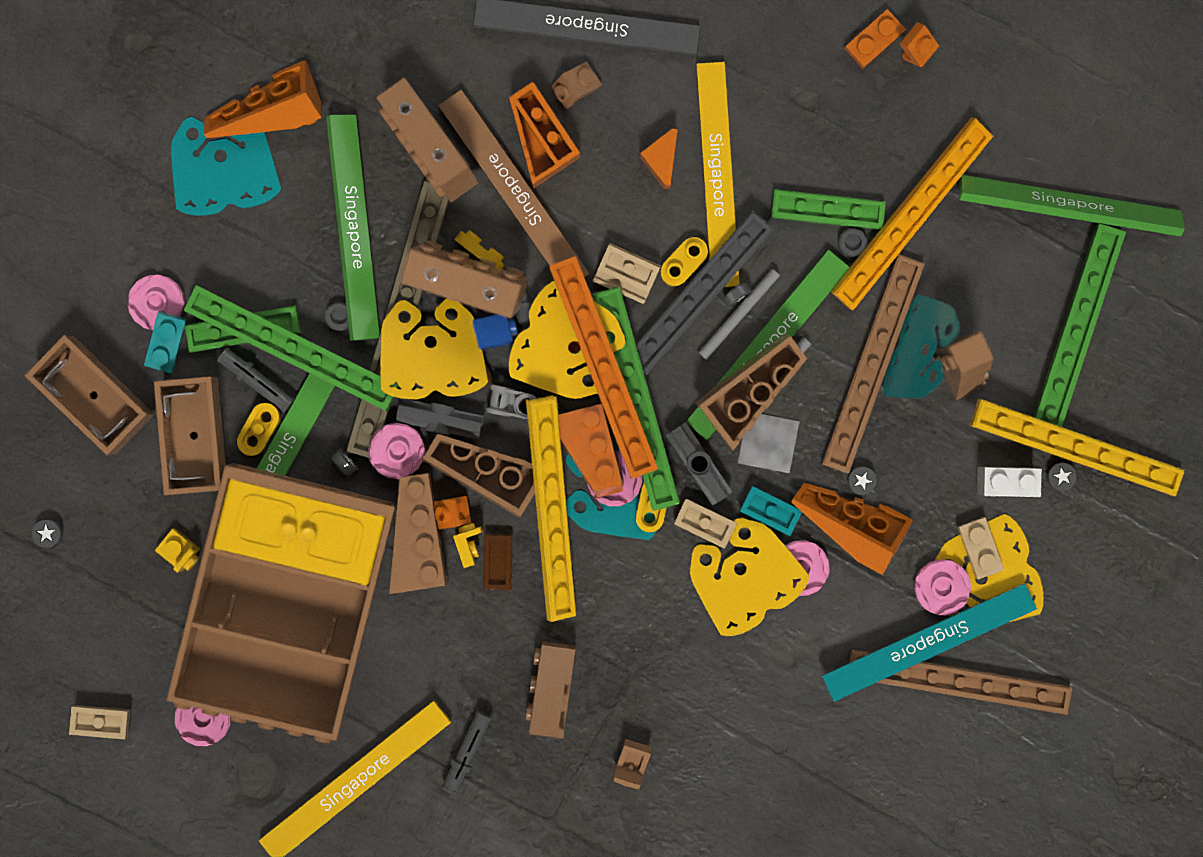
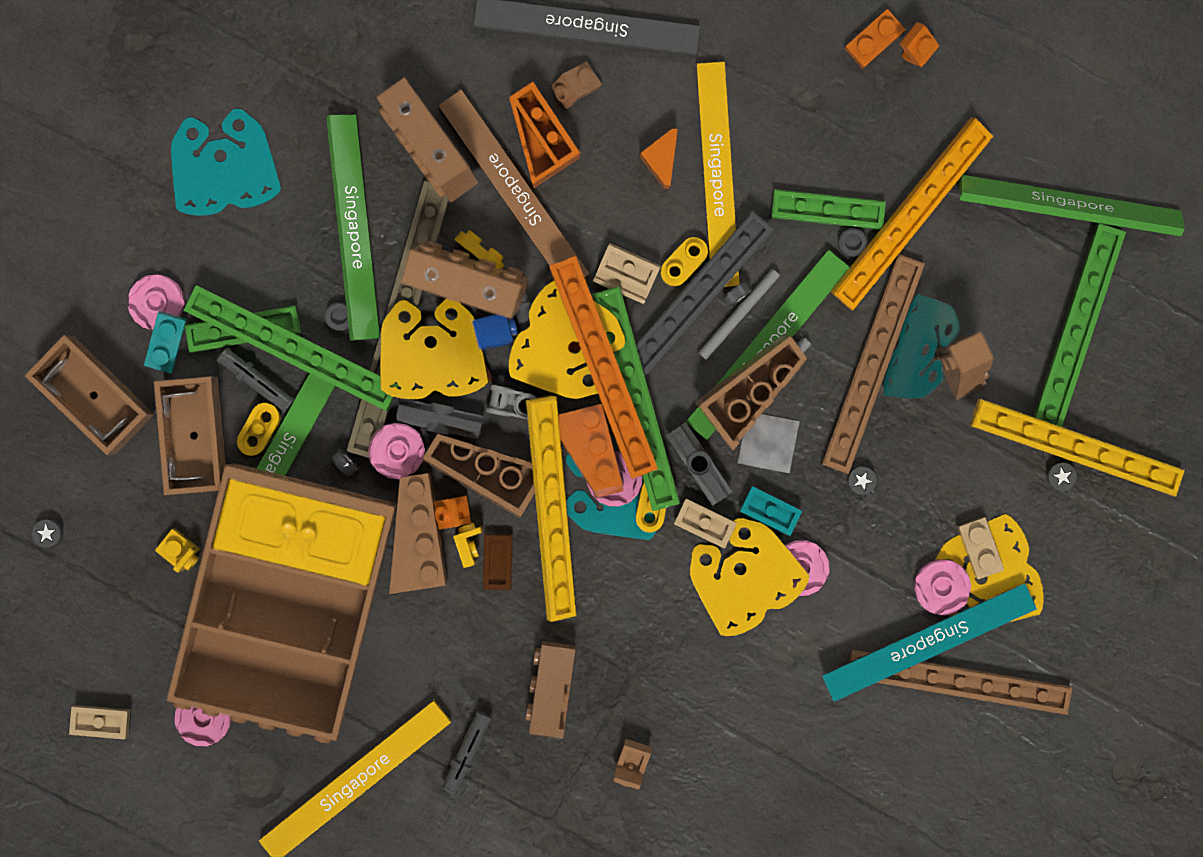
orange wedge [204,60,322,138] -> none
orange wedge [791,483,914,575] -> none
white brick [977,467,1041,497] -> none

